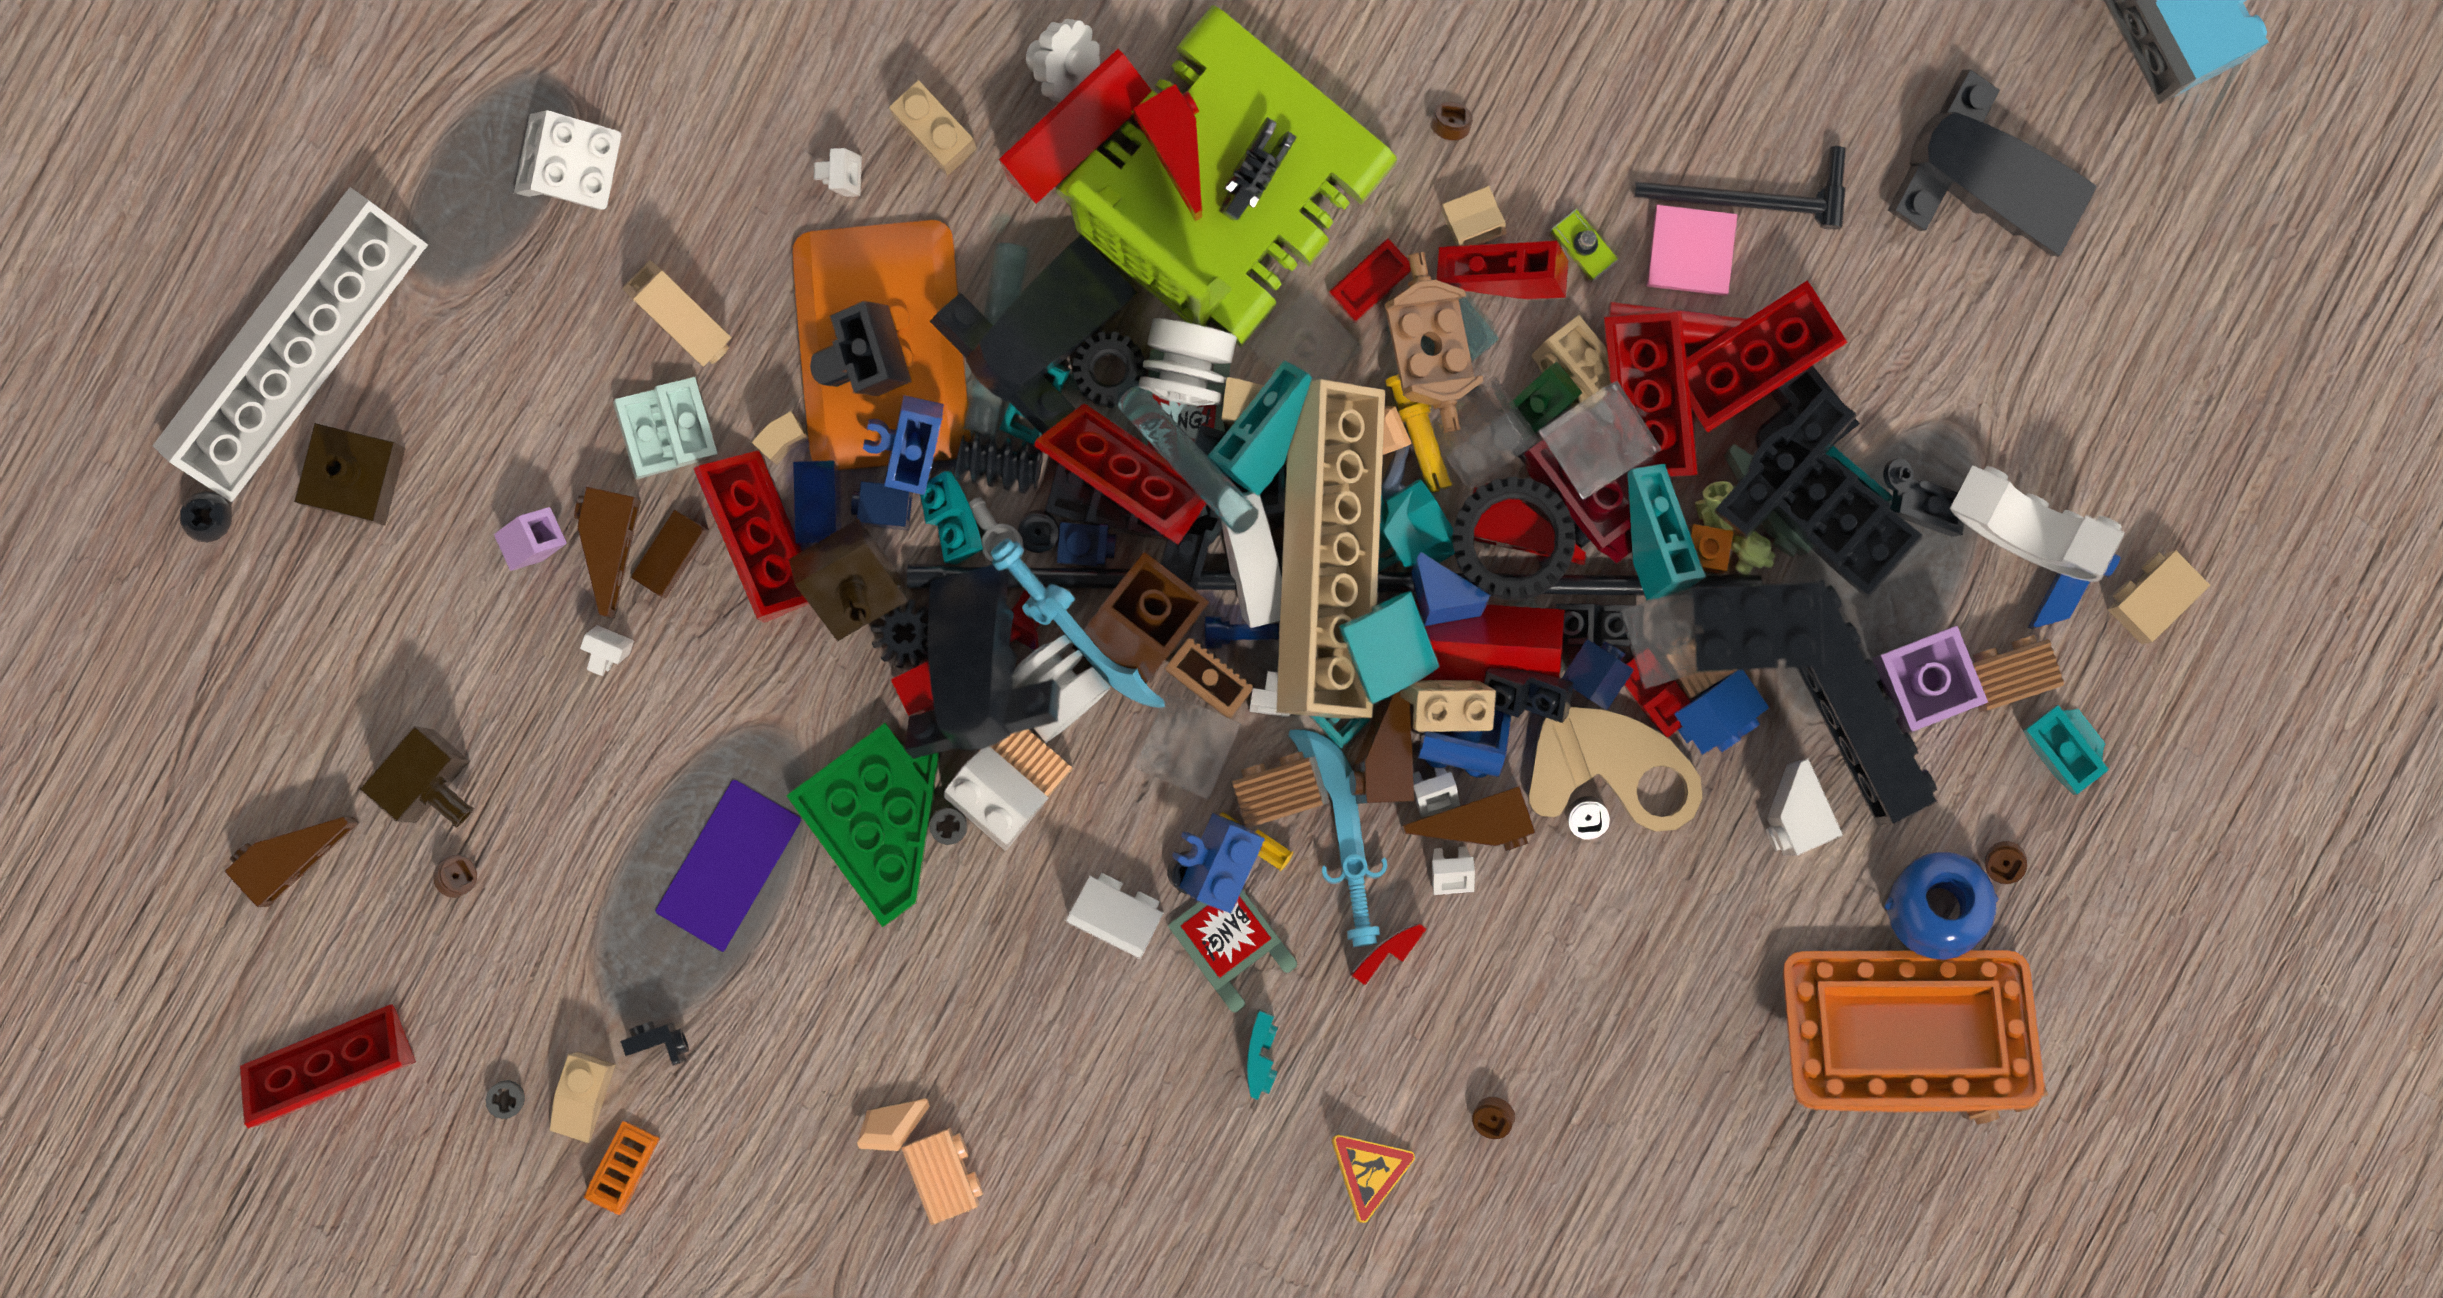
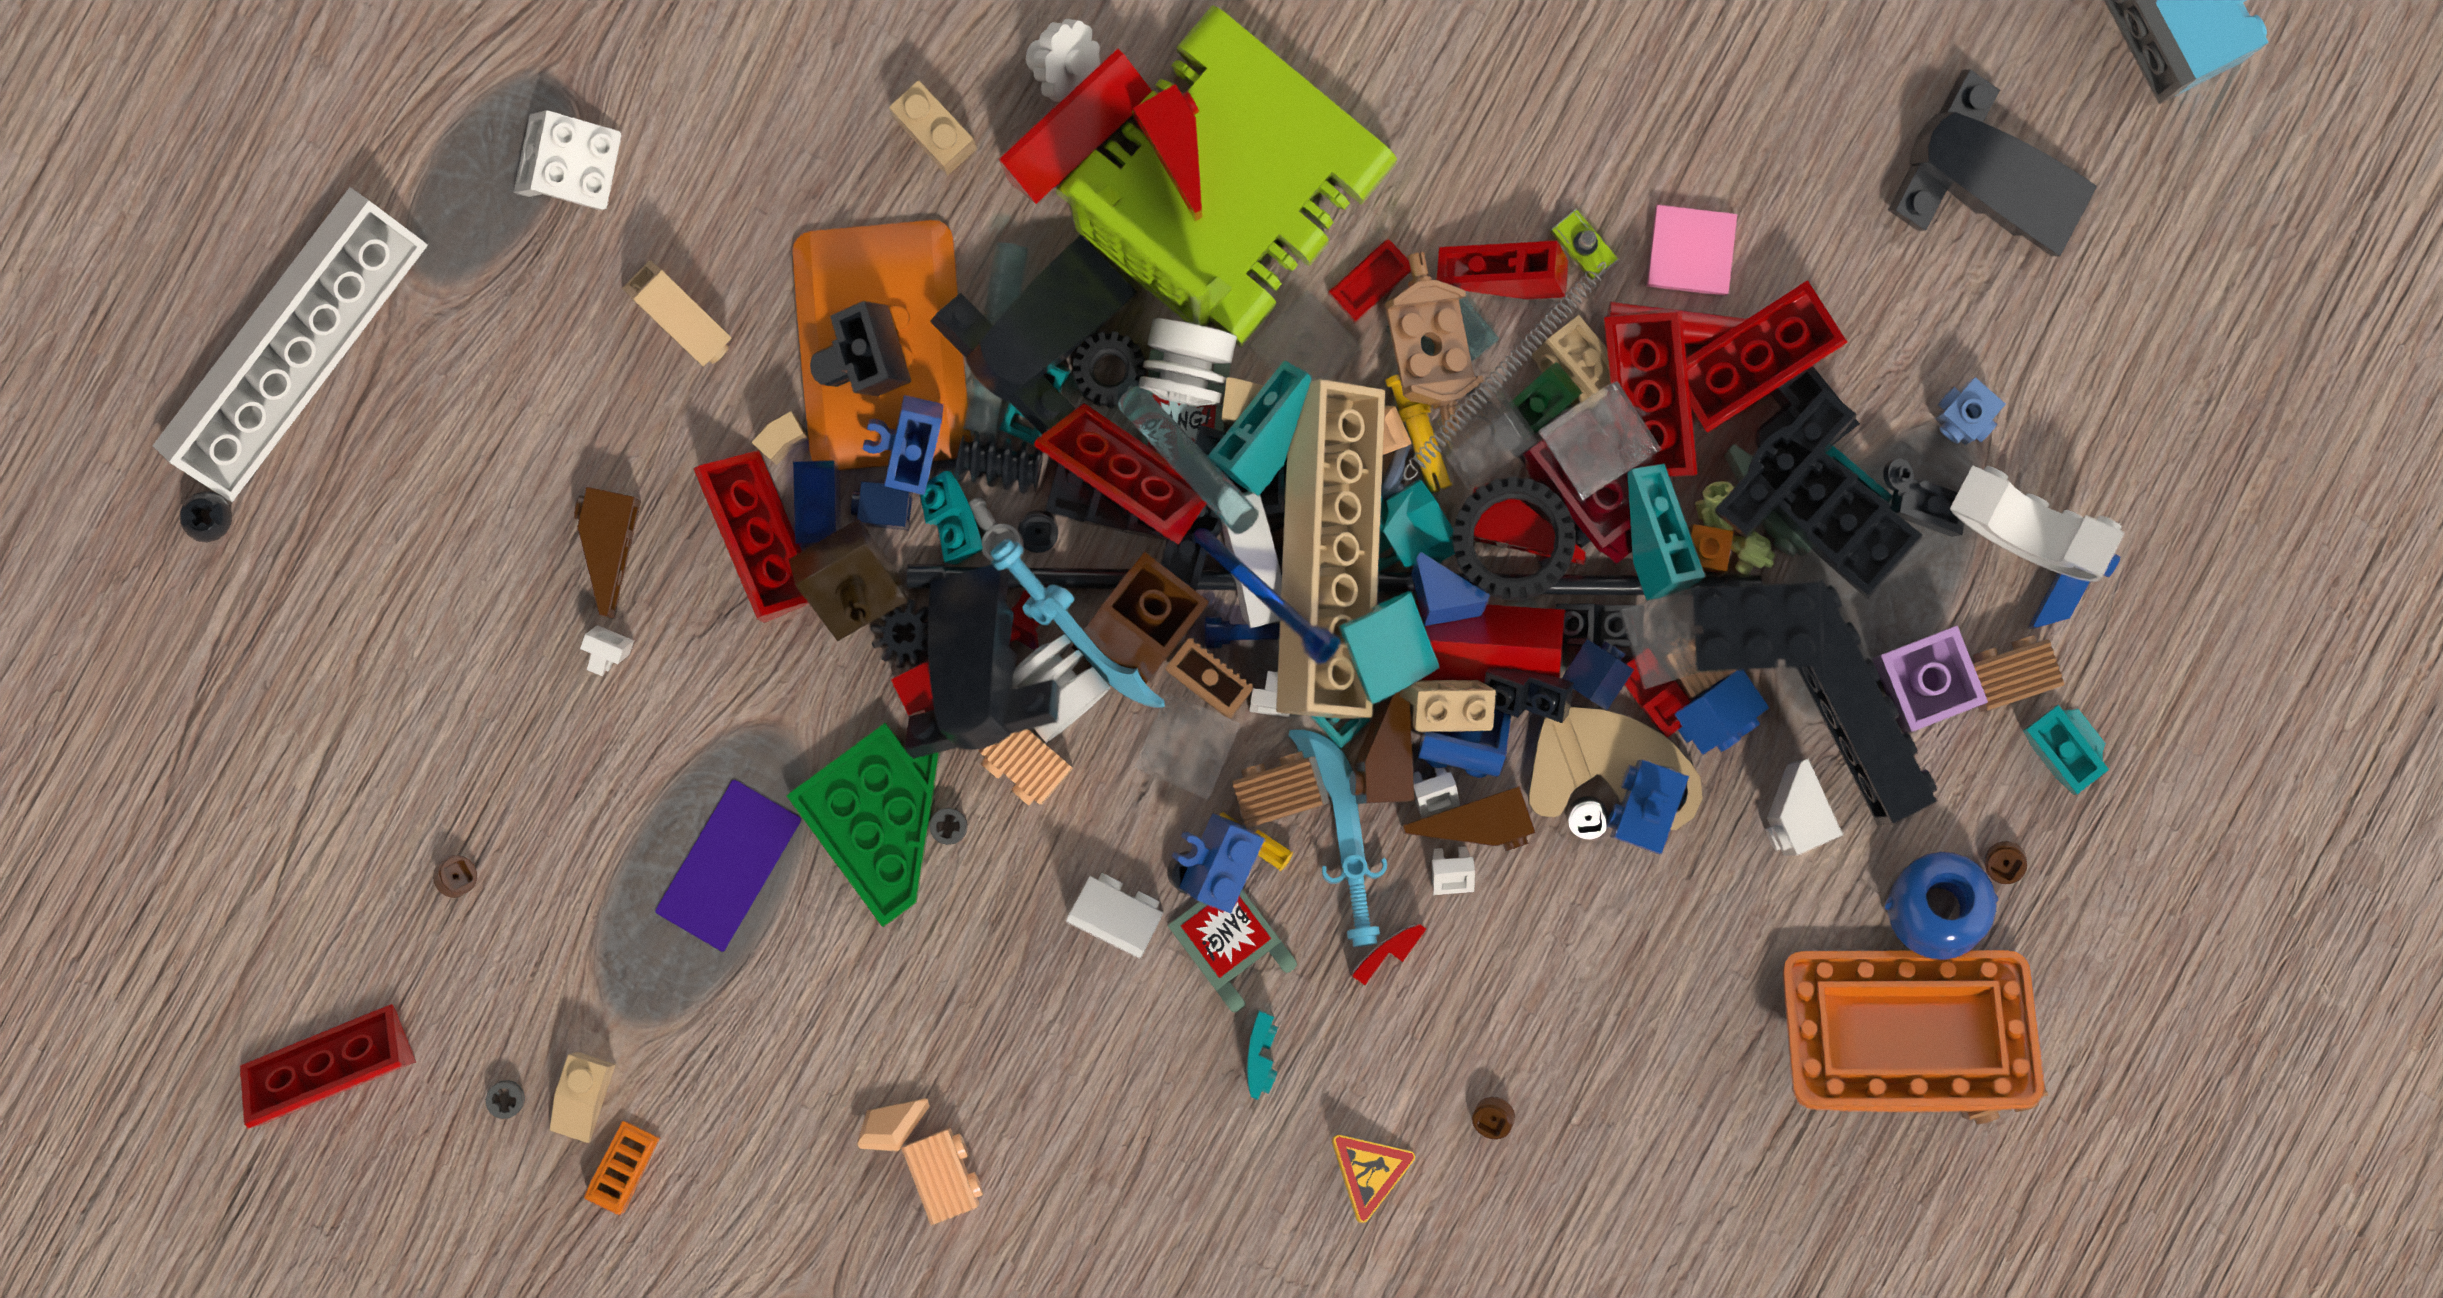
reddish brown slope [224,817,359,907] -> none
dark brown brick [294,423,405,526] -> none
dark brown brick [360,726,474,828] -> none
lavender brick [494,507,567,571] -> none
light aqua slope [613,377,717,480] -> none
black bracket [620,1021,689,1066] -> none
reddish brown slope [630,509,709,600] -> none
white tile [814,148,862,197] -> none
white slope [944,746,1049,851] -> none
dark blue bracket [1057,522,1116,568] -> none
black hinge [1218,117,1297,220] -> none
reddish brown tile [1430,102,1473,141] -> none
tan piece [1441,186,1506,246] -> none
black bar [1634,146,1846,230] -> none
tan brick [2108,550,2211,644] -> none
none -> clear blue piece [1194,528,1340,664]
none -> light grey piece [1404,262,1606,480]
none -> blue brick [1607,760,1689,854]
none -> medium blue brick [1935,377,2006,445]

